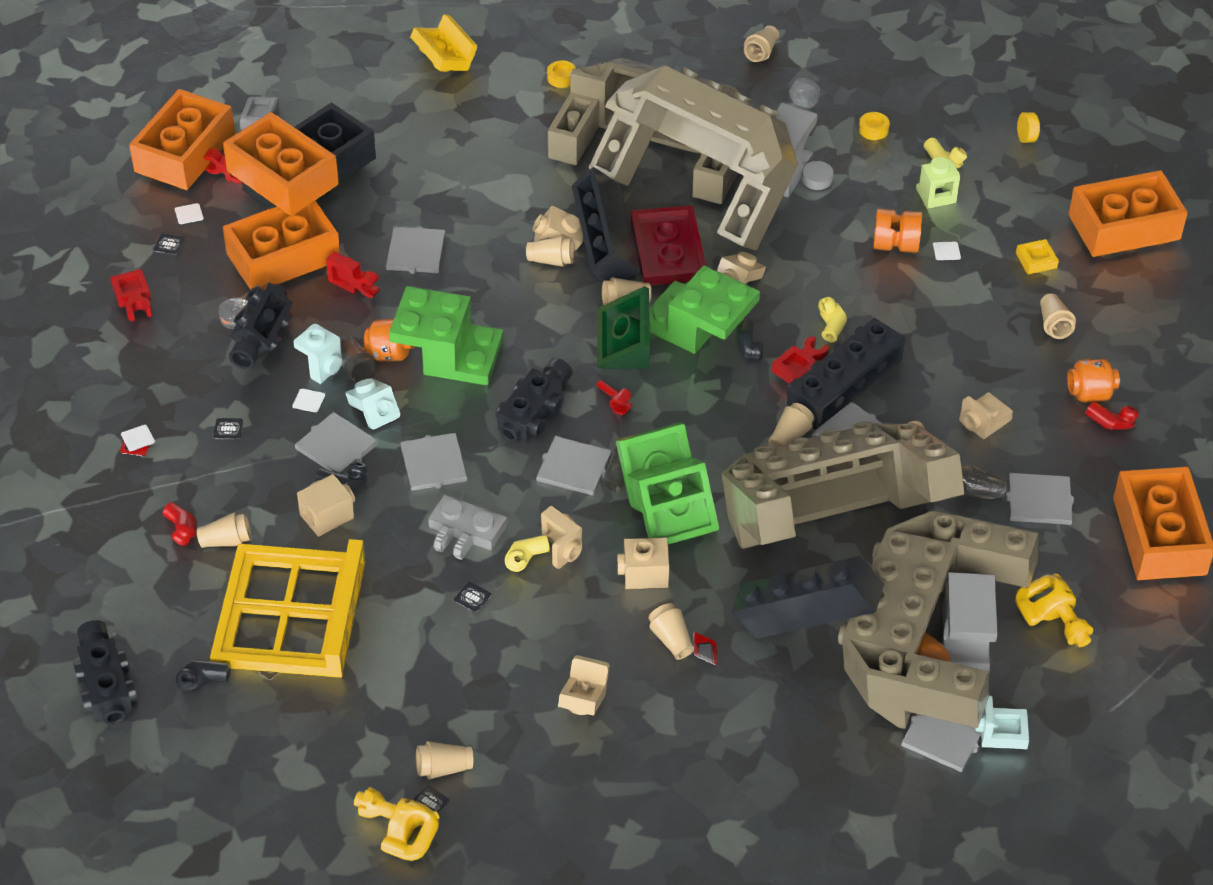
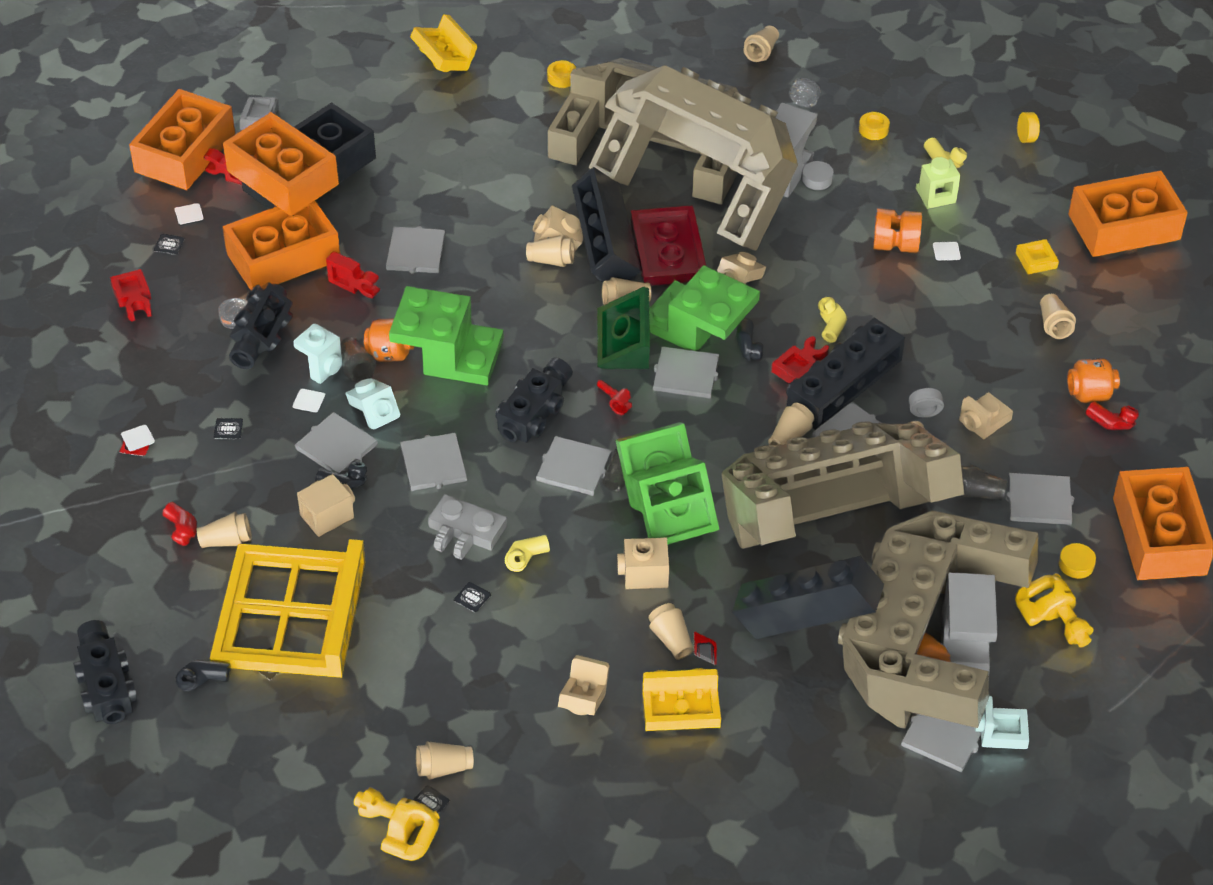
tan bracket [541,506,582,569] -> none
none -> yellow bracket [642,668,721,731]
none -> light grey piece [653,347,719,398]
none -> light grey tile [909,388,944,418]
none -> yellow tile [1059,543,1096,579]

